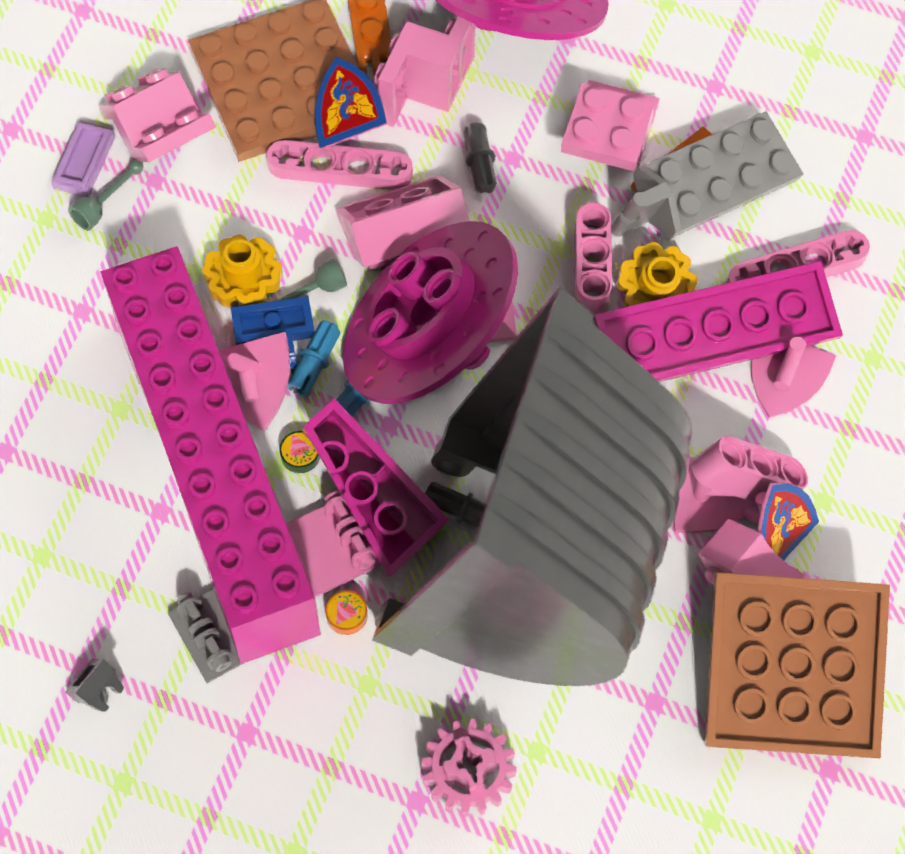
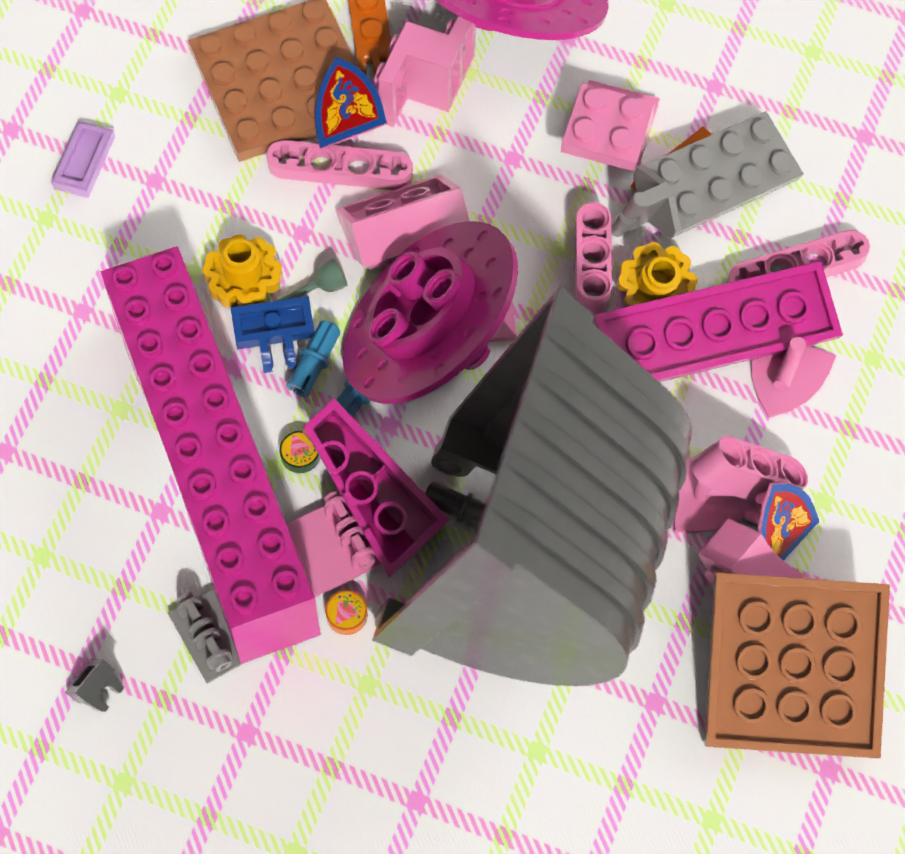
sand green hinge [68,159,144,231] -> none
bright pink bracket [98,68,216,162] -> none
bright pink shield [218,332,290,431] -> none
bright pink gear [422,719,517,817] -> none
dark grey axle [463,123,497,194] -> none

